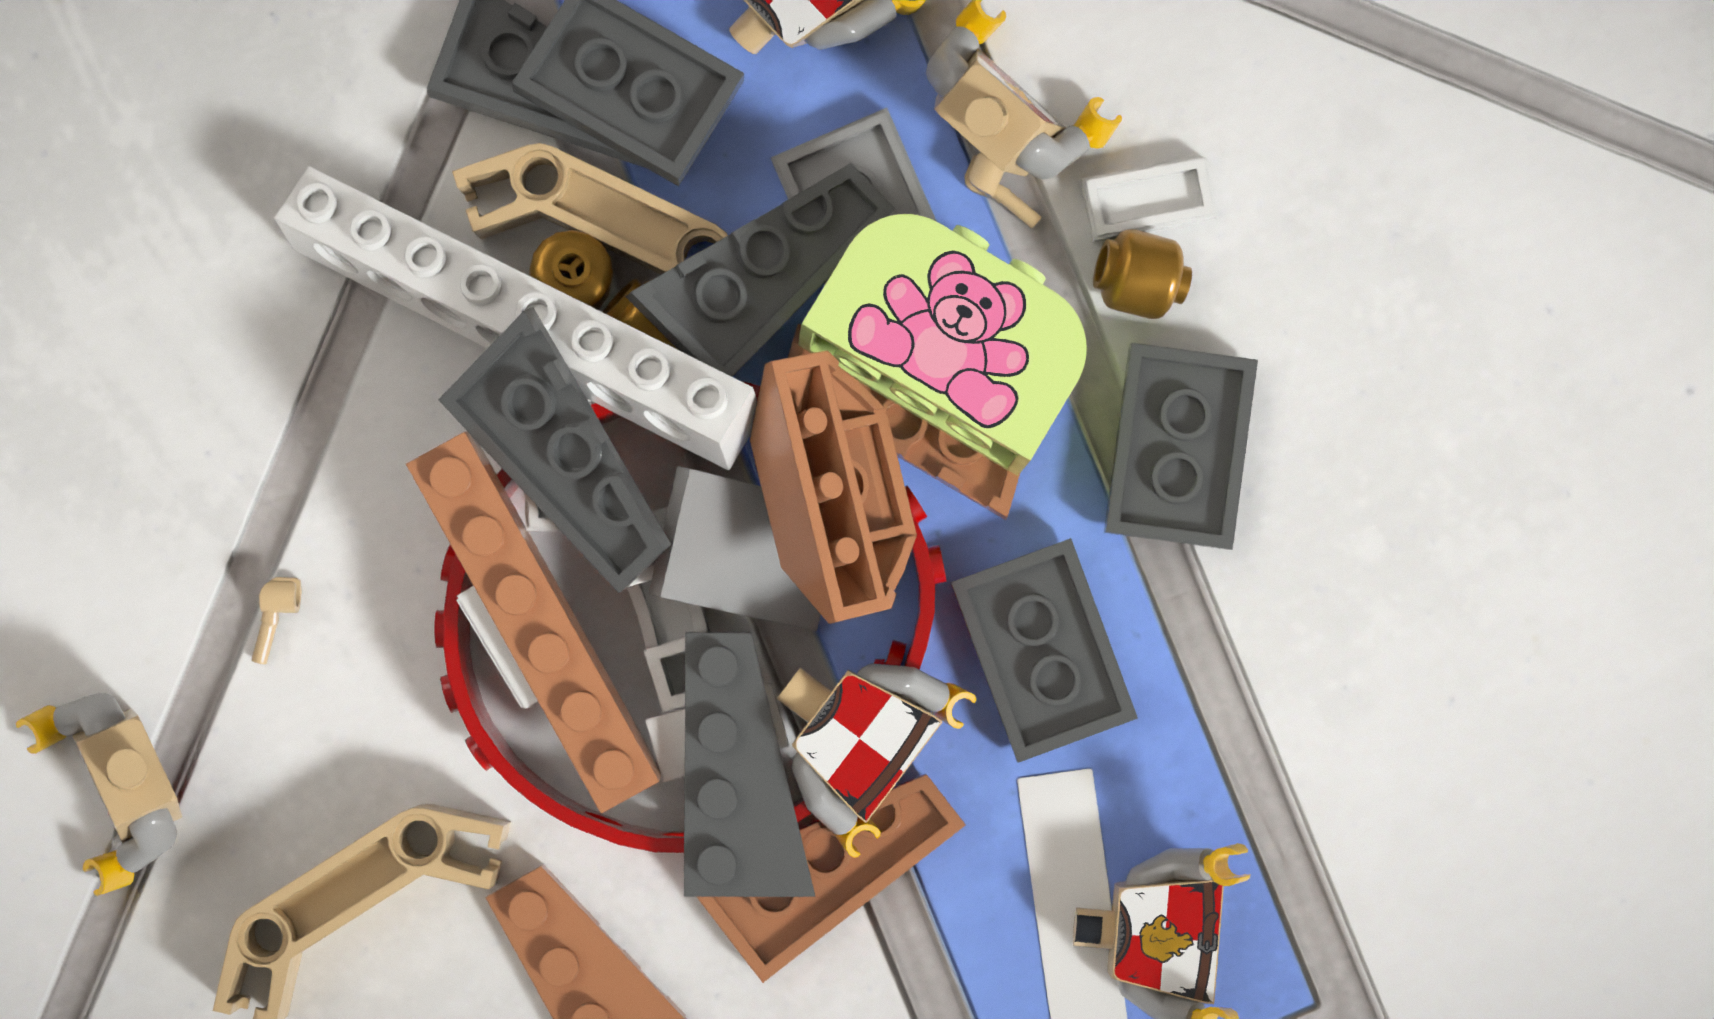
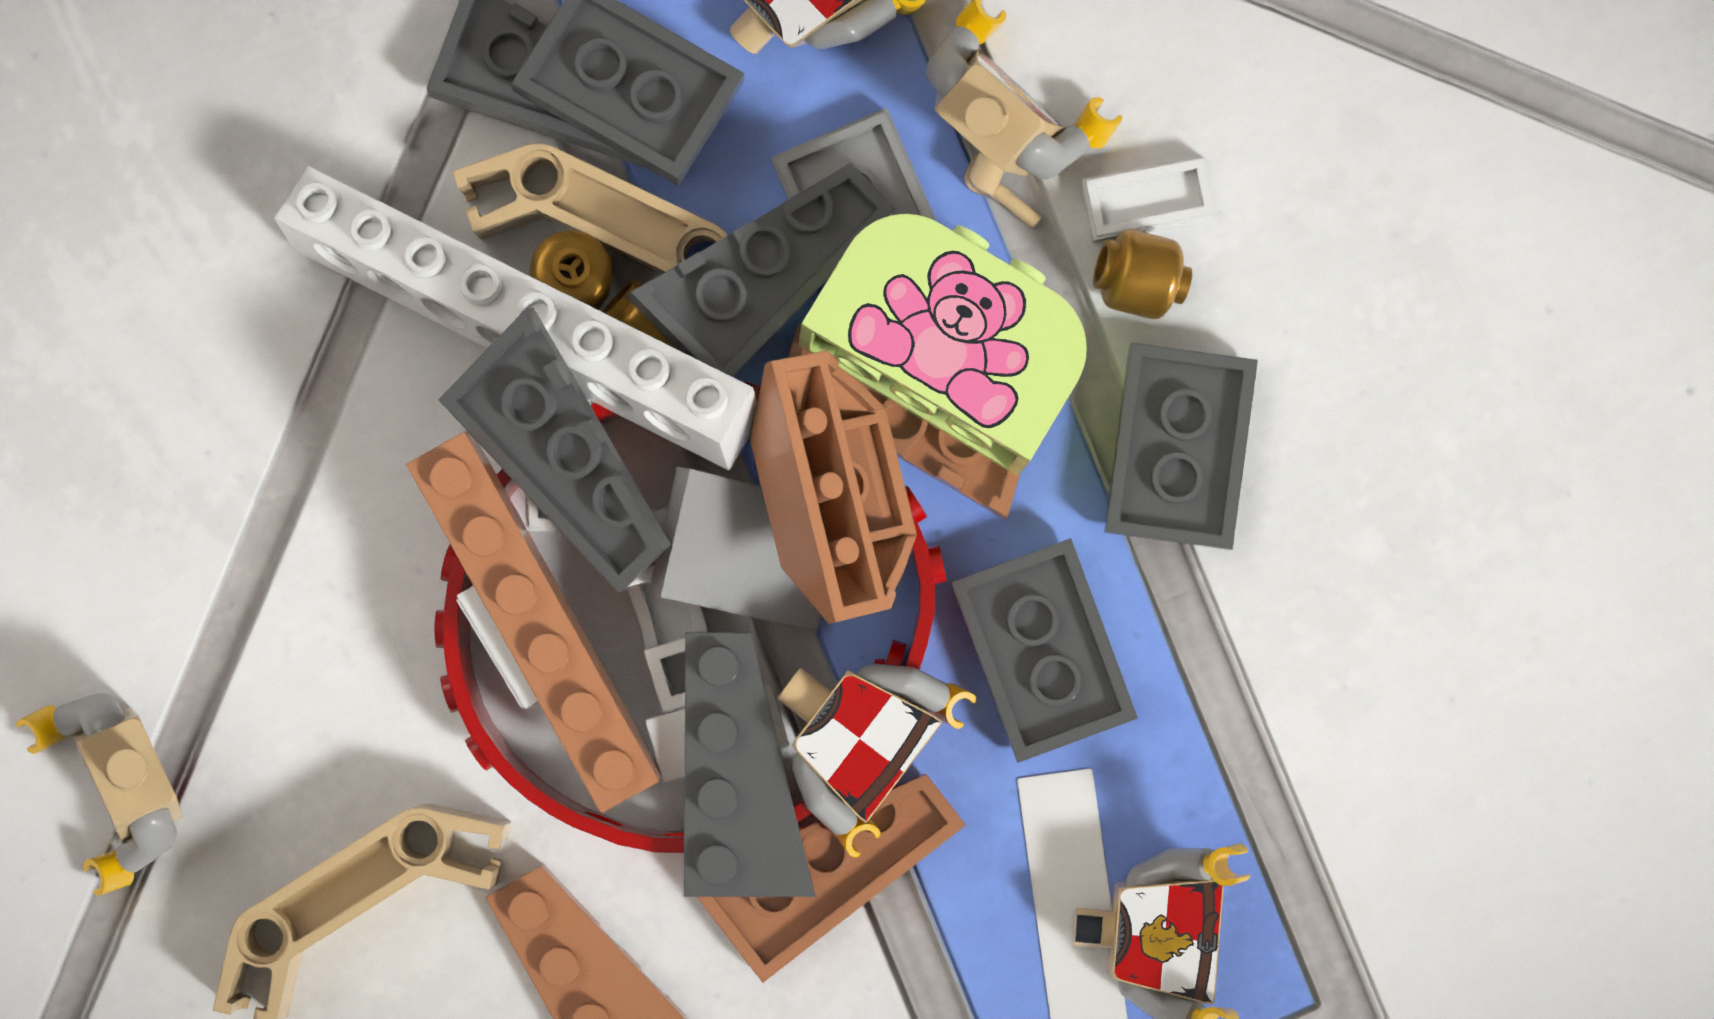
tan hand [251,577,302,664] -> none

